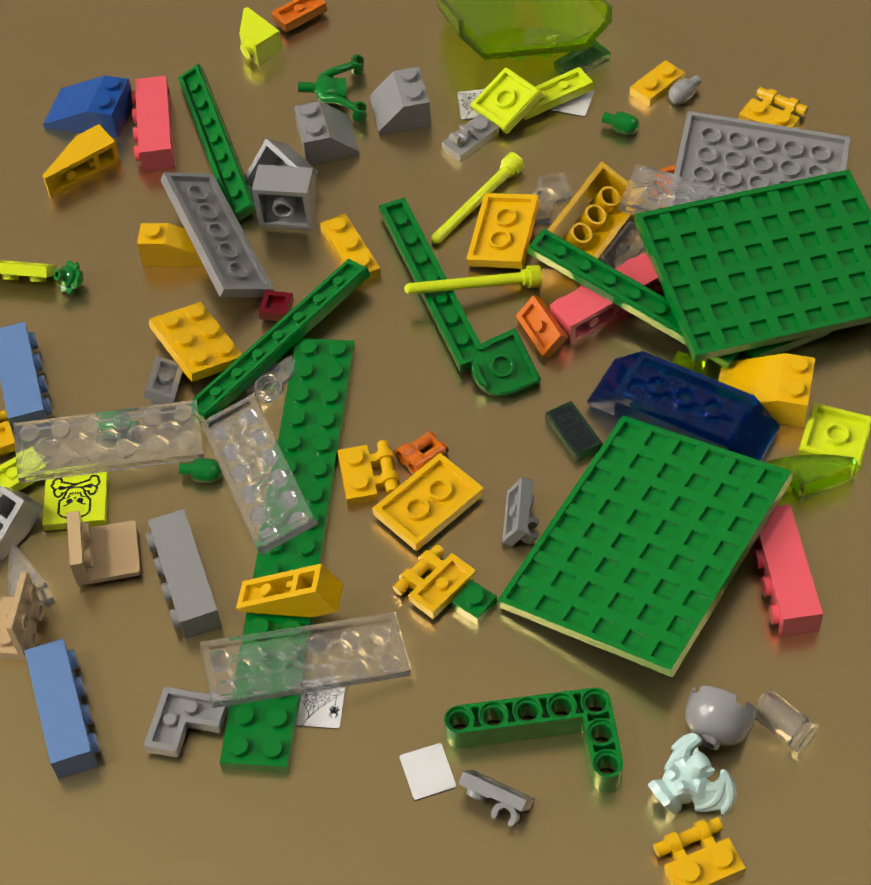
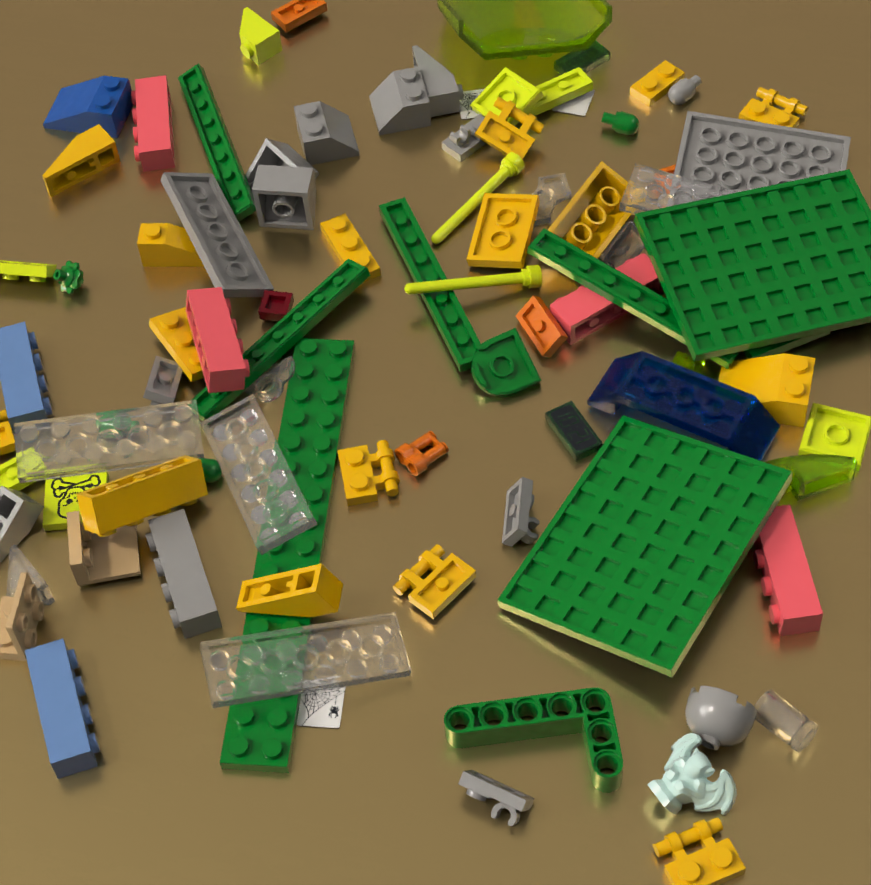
light grey plate [143,686,230,758] -> none
green piece [298,54,367,123] -> none
yellow plate [372,453,484,551] -> none
white sticker [399,743,456,800] -> none
green plate [451,580,497,625] -> none
none -> yellow brick [76,455,208,537]
none -> coral brick [186,287,250,393]
none -> light grey slope [412,45,464,117]
none -> yellow plate [475,97,545,159]

